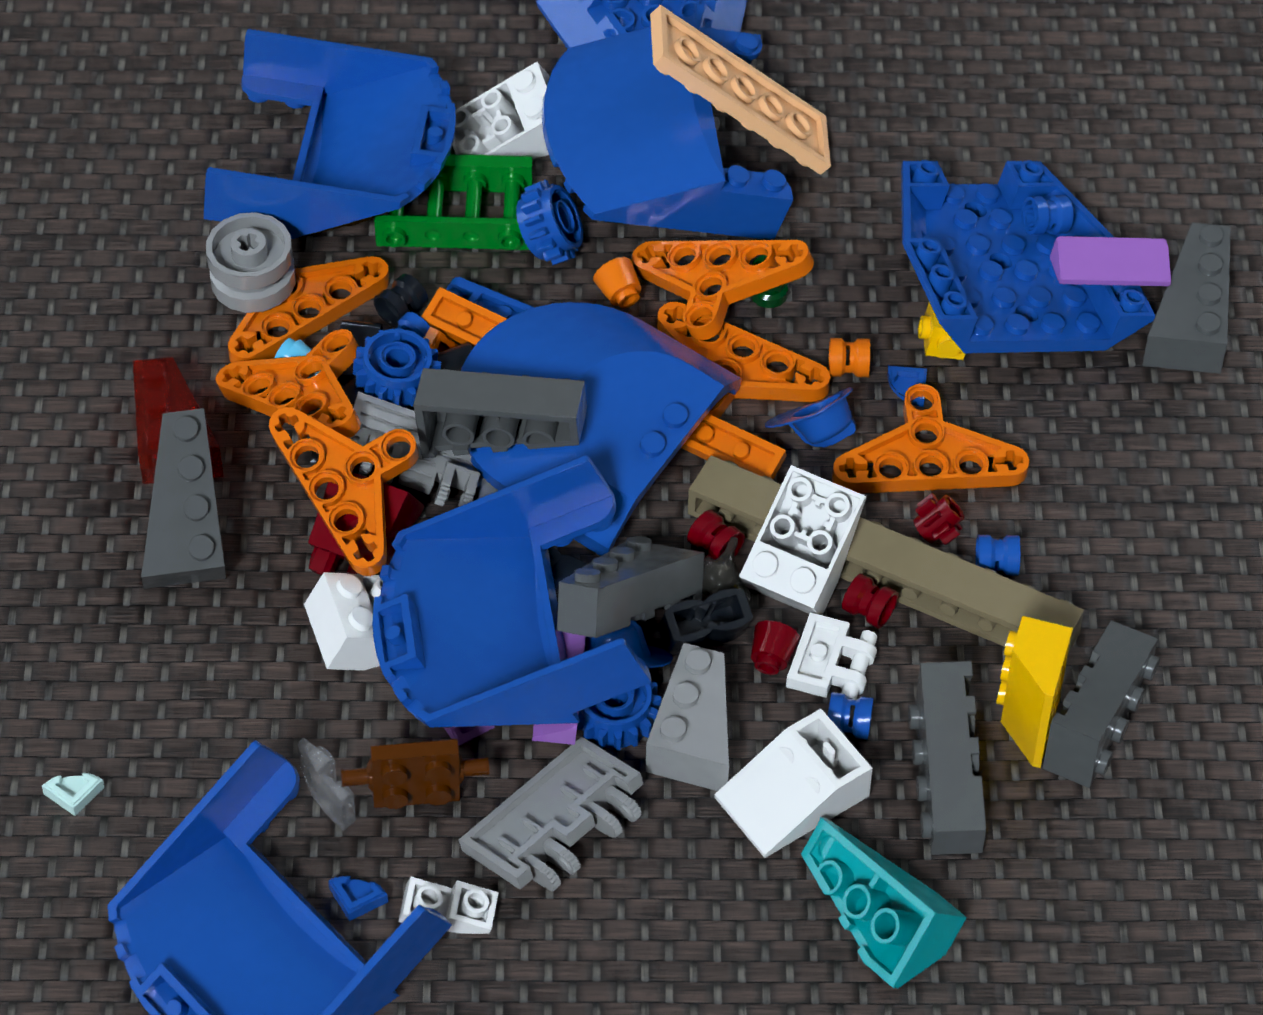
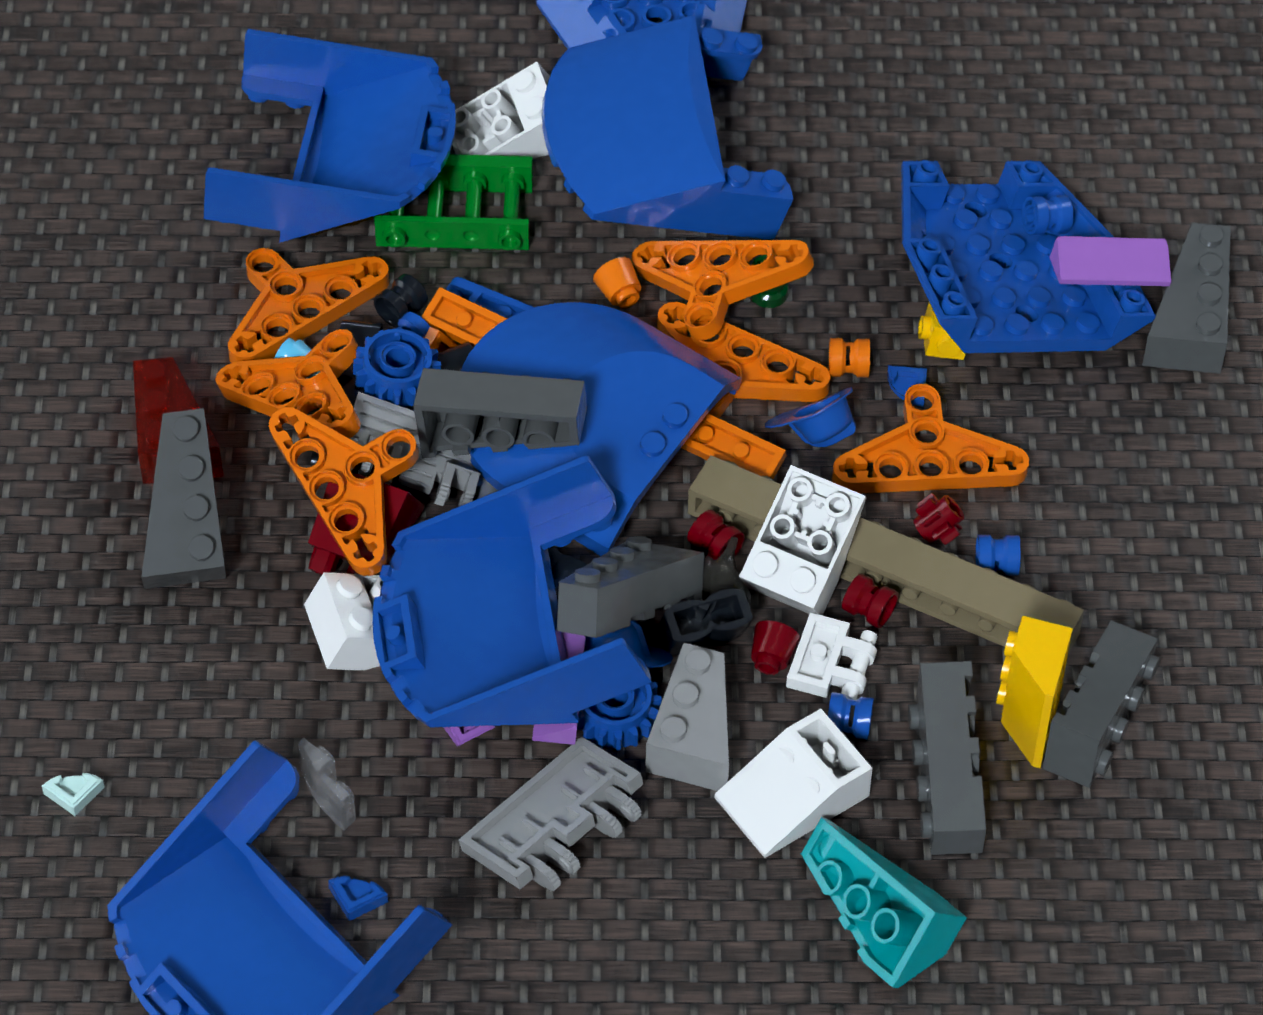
light grey wheel [206,212,296,313] -> none
reddish brown plate [341,739,490,809] -> none
white slope [398,876,499,934] -> none
blue gear [516,180,583,265] -> none
light nougat plate [650,5,831,175] -> none

